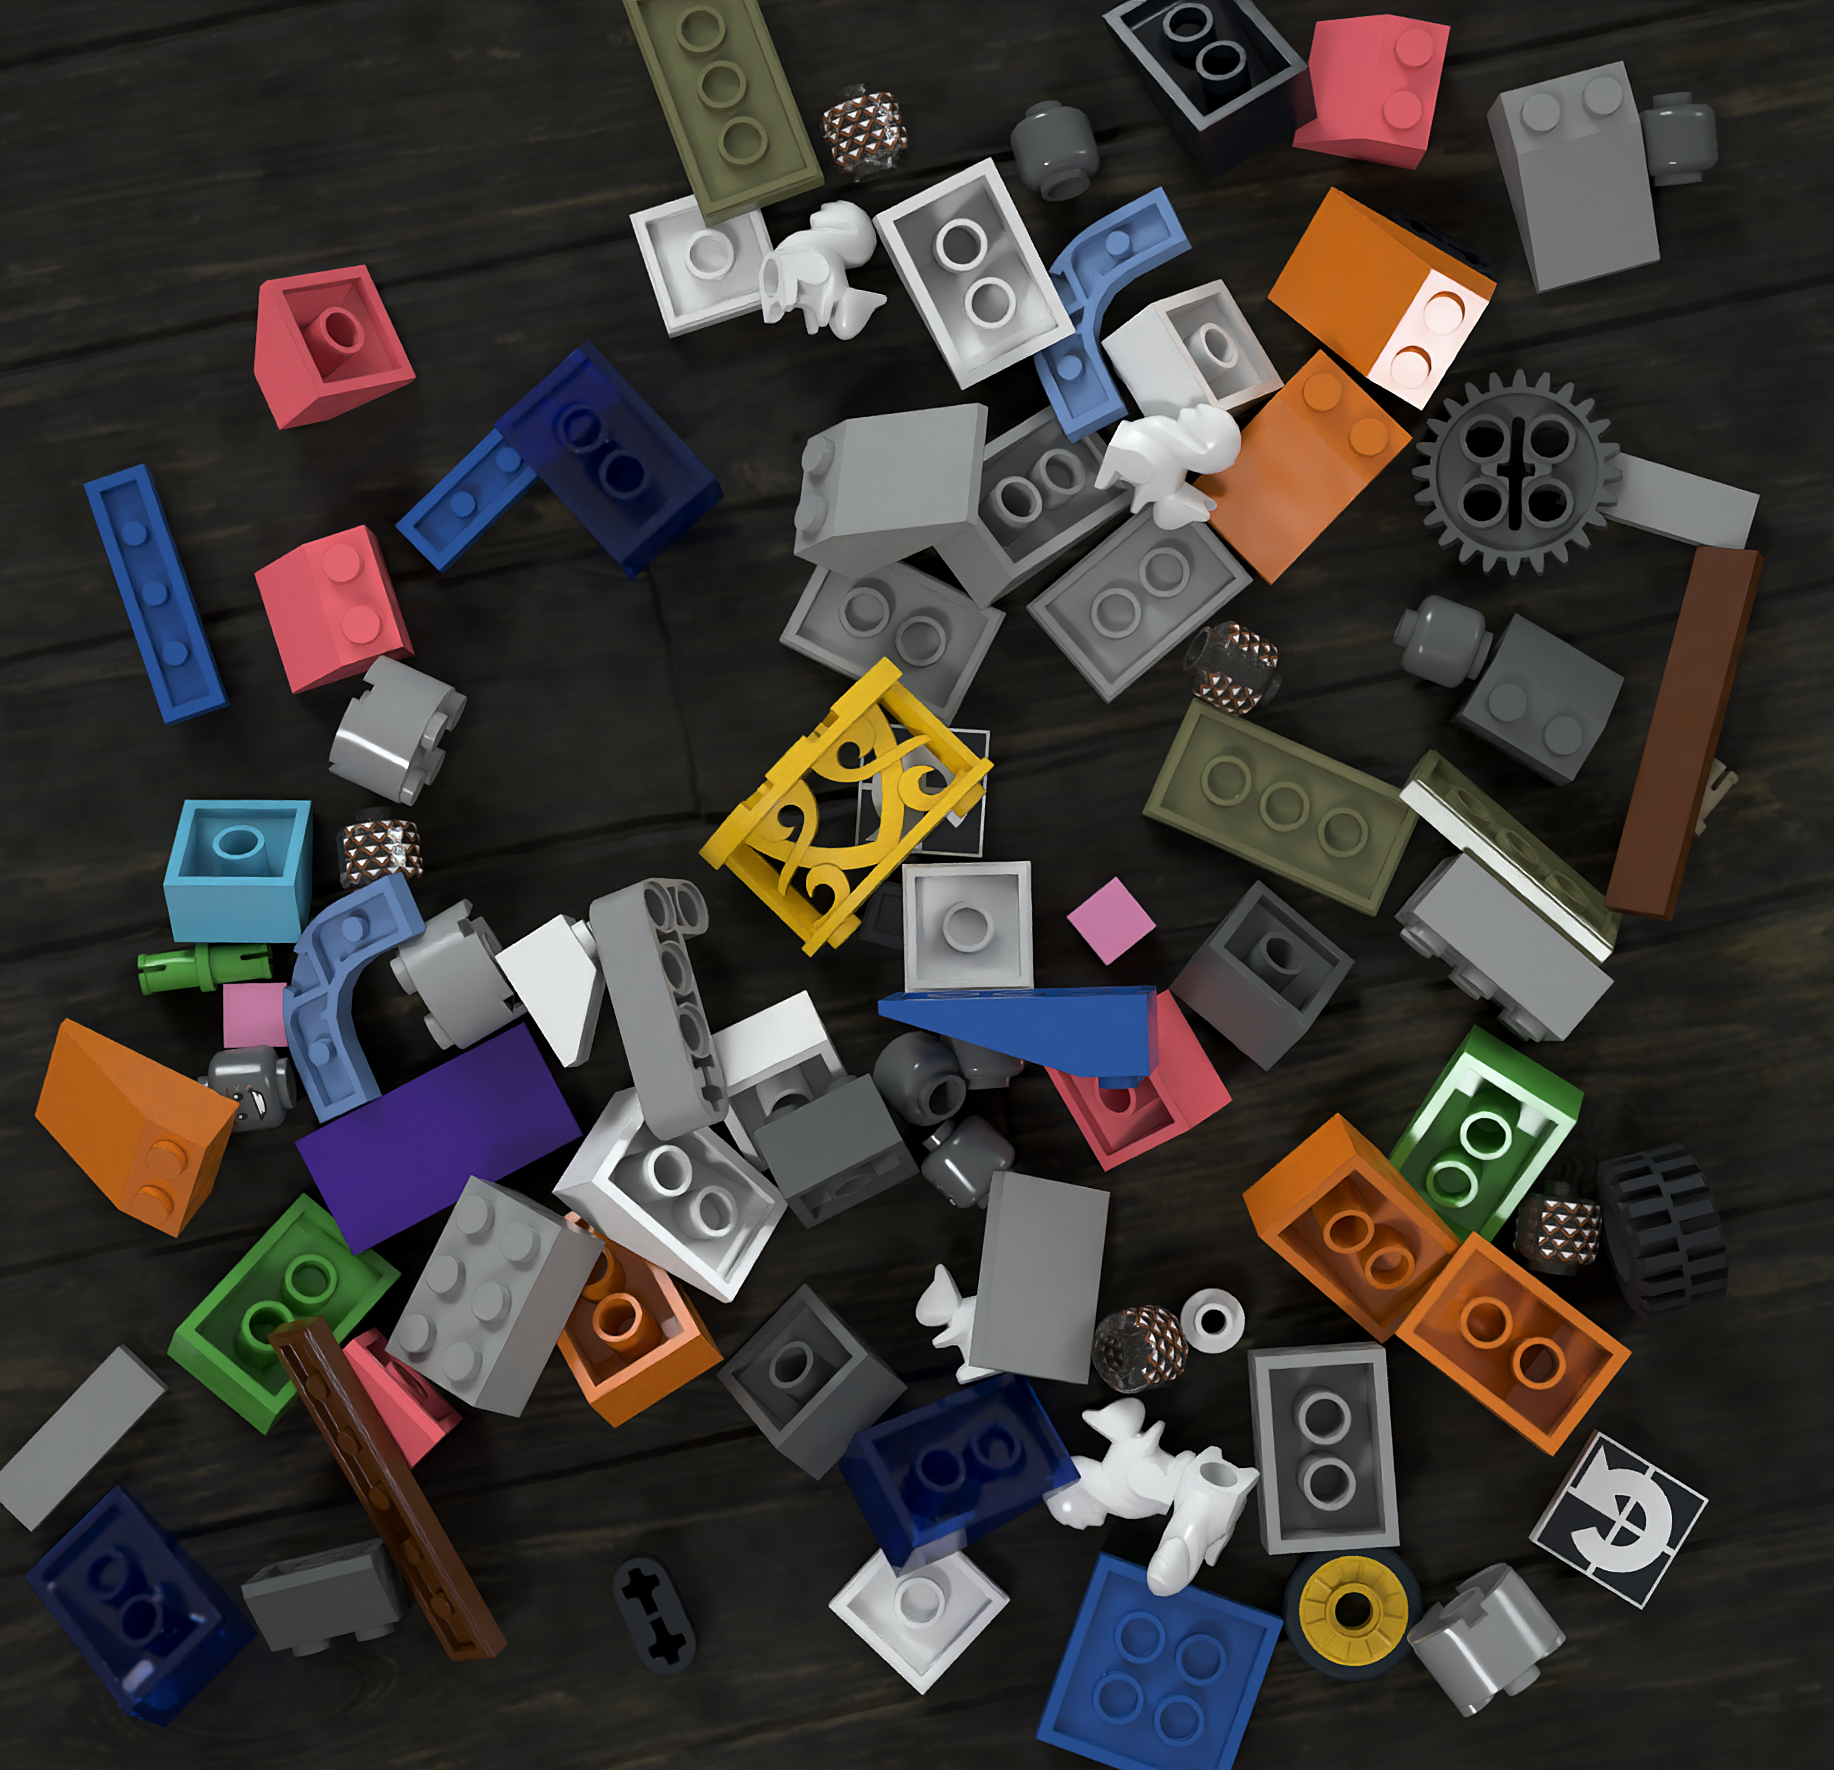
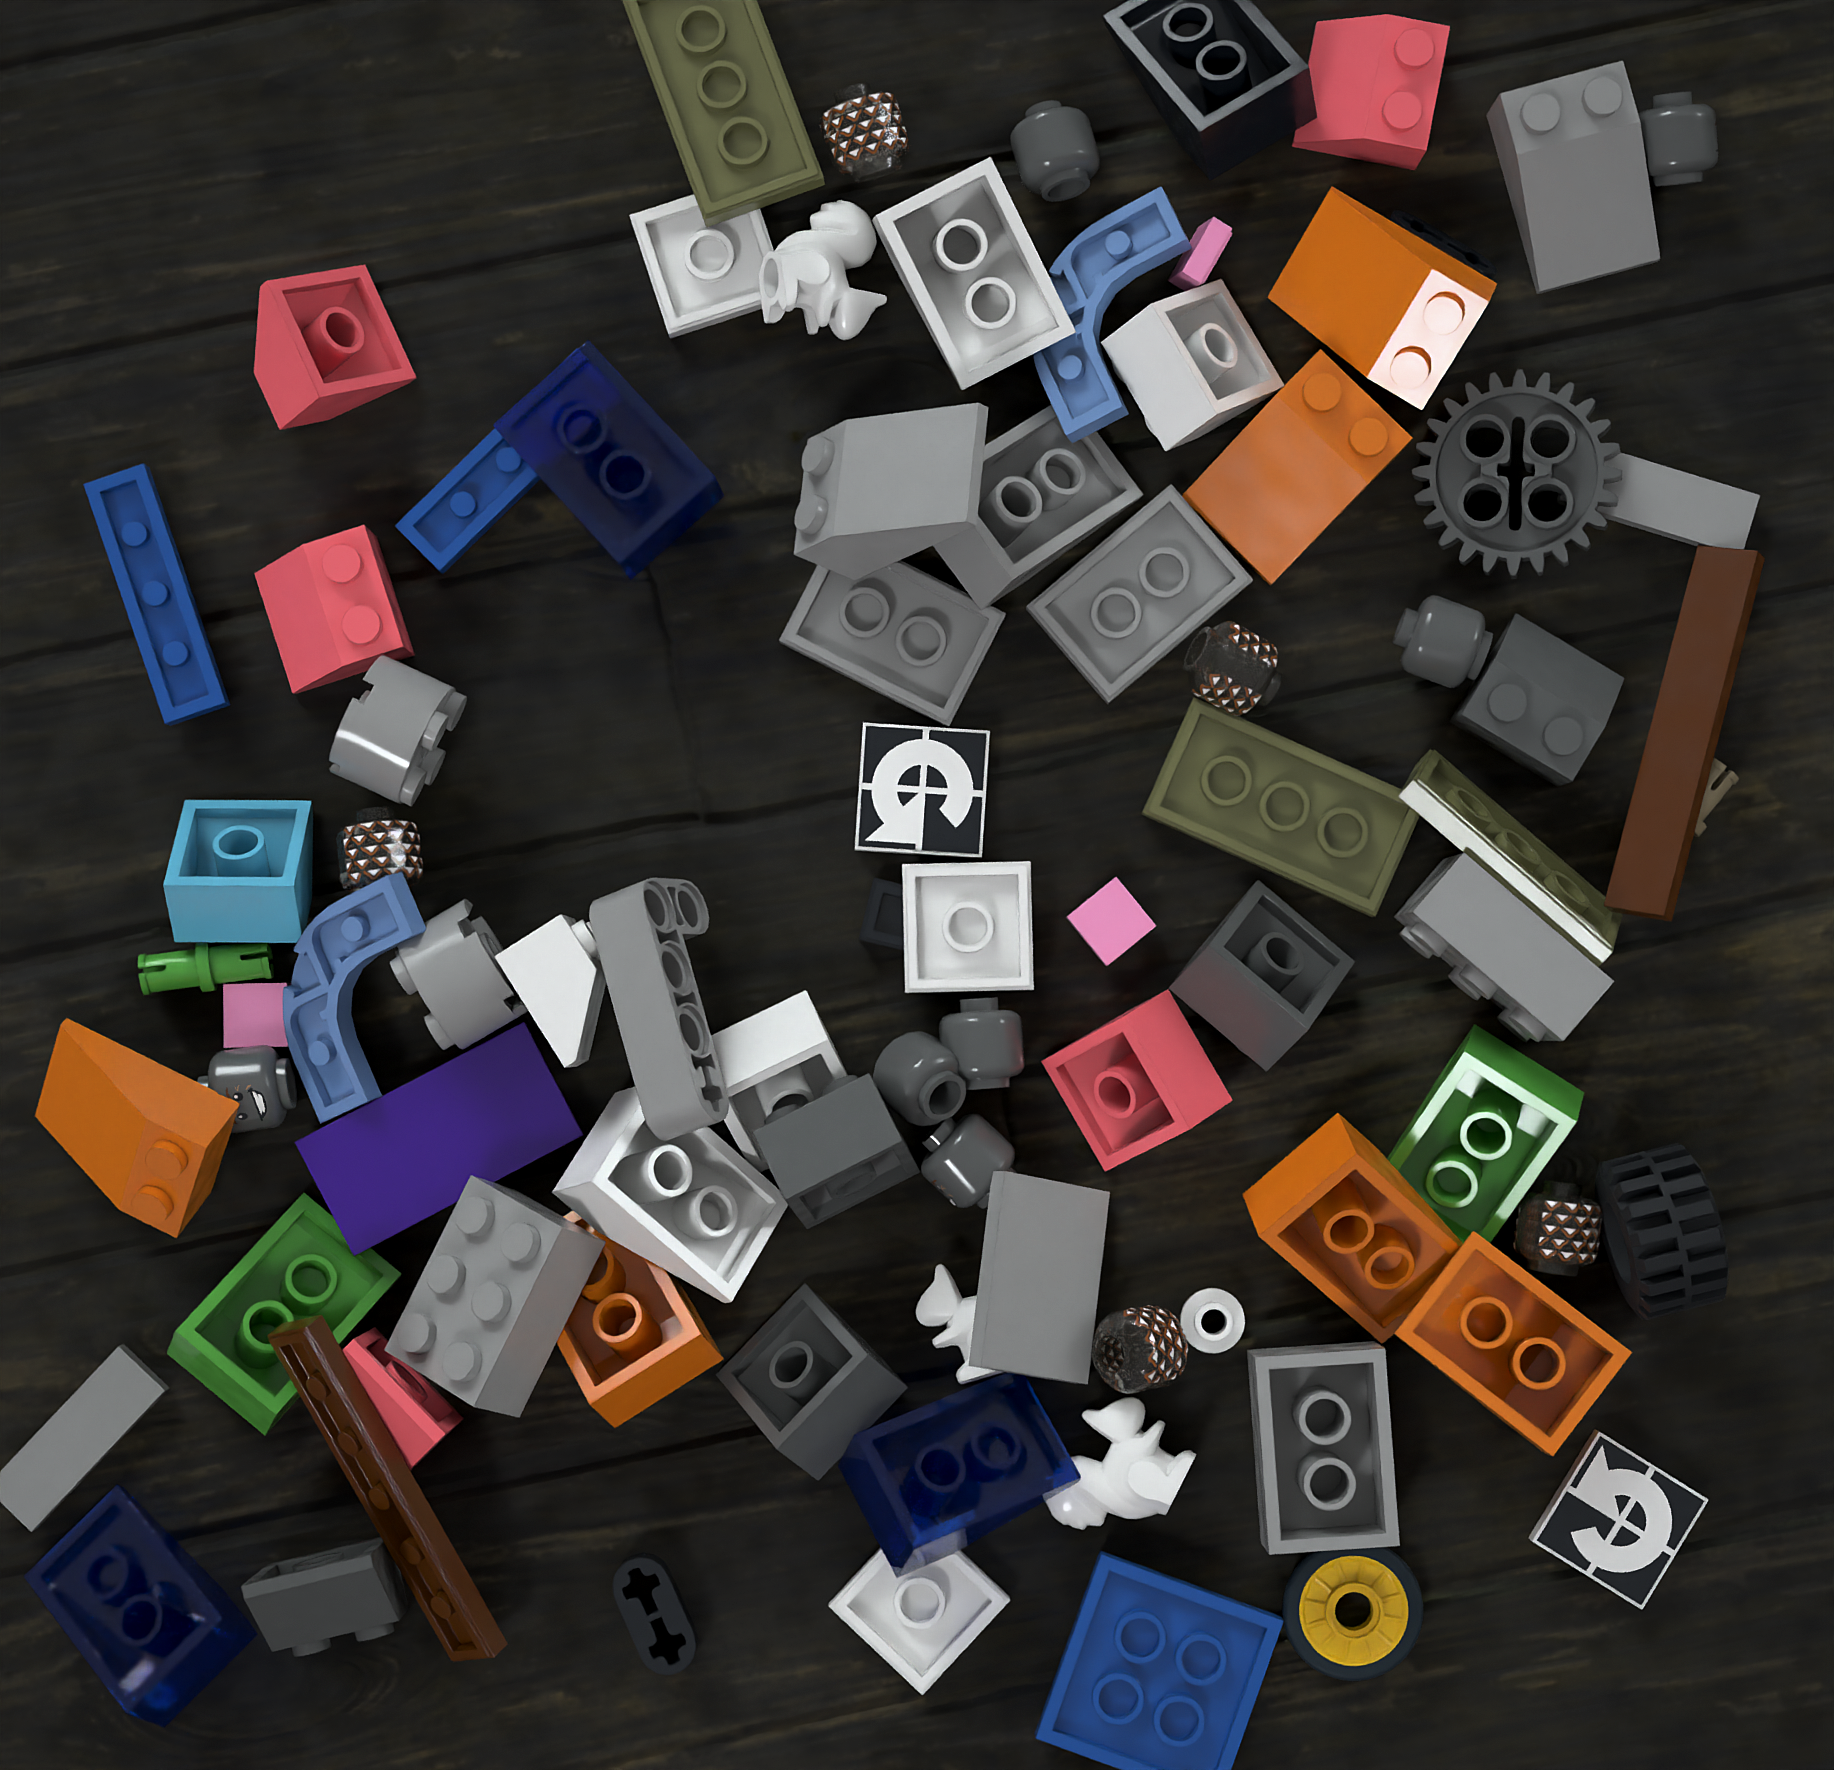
yellow fence [699,656,994,958] -> none
blue slope [878,986,1159,1089] -> none
white animal [1094,403,1241,530] -> none
white animal [1147,1446,1260,1597] -> none
light grey brick [1407,1563,1566,1717] -> none
none -> bright pink tile [1168,217,1233,291]

